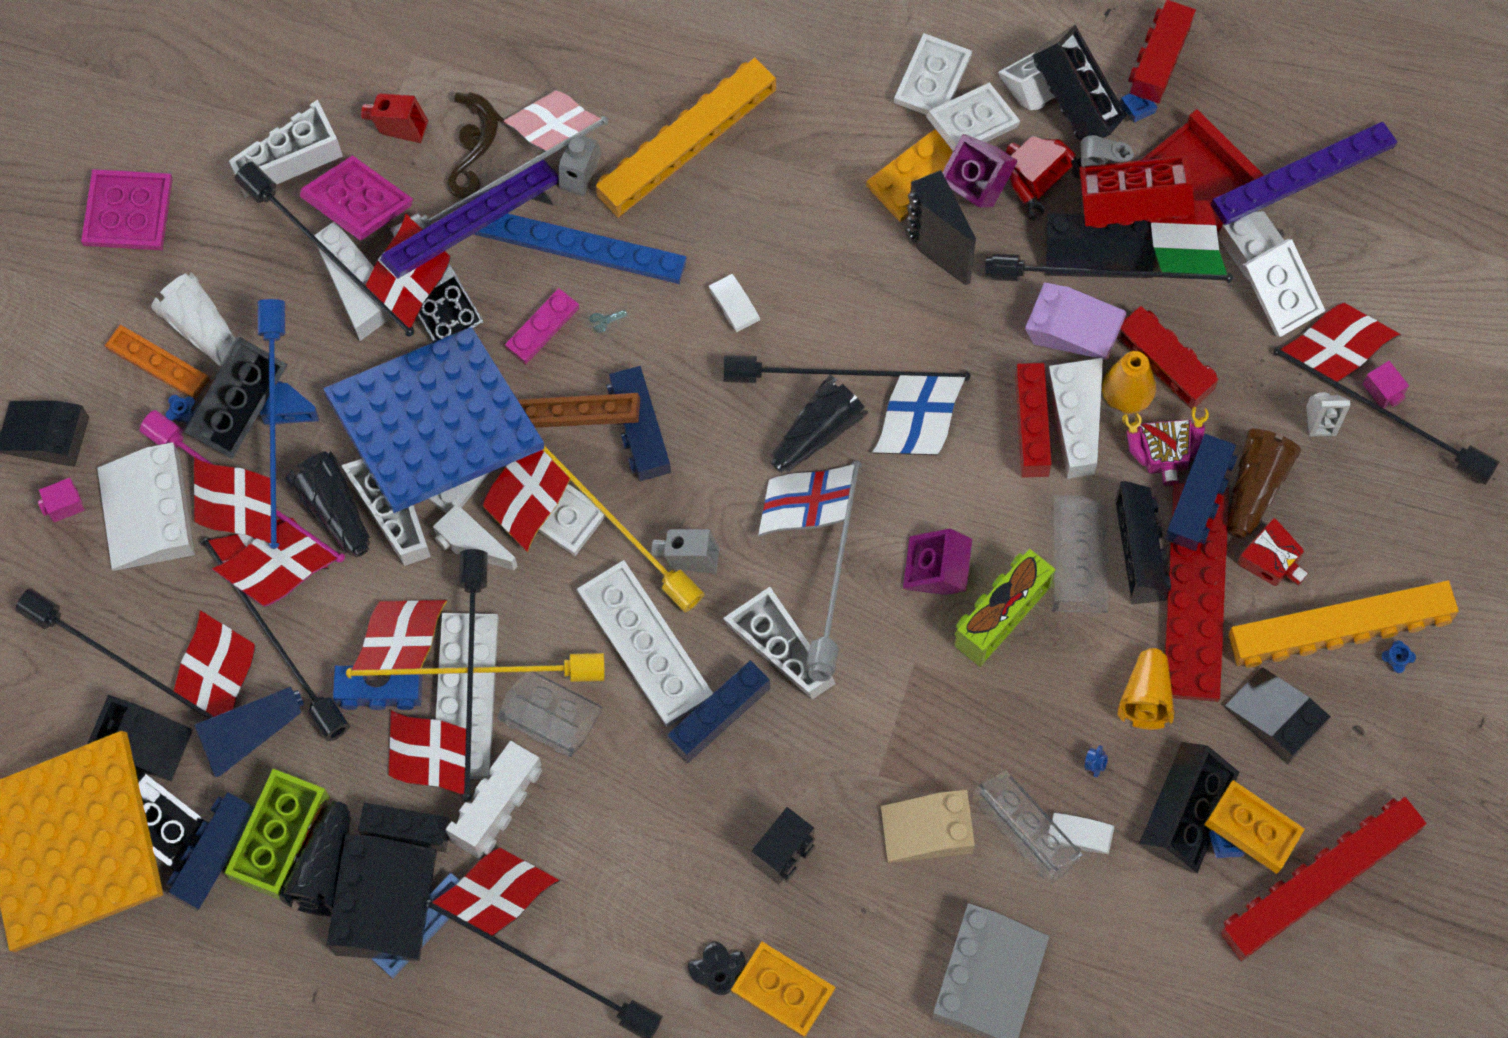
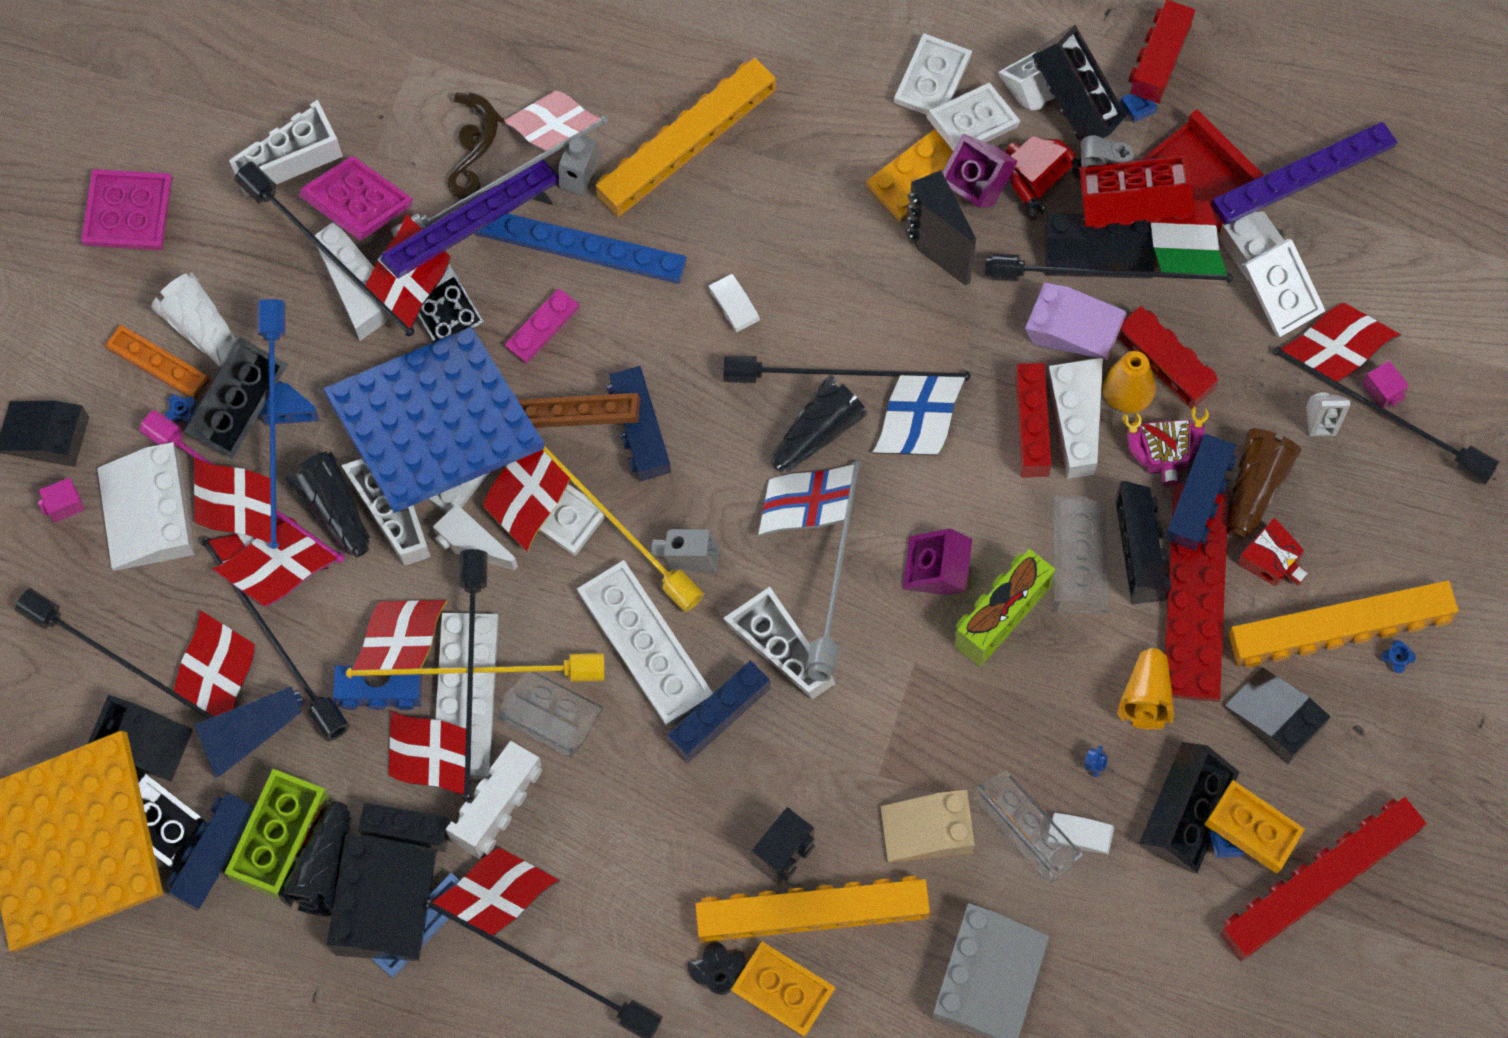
red torso [361,93,429,143] -> none
clear light blue hand [589,310,627,333] -> none
none -> light orange brick [695,876,930,943]

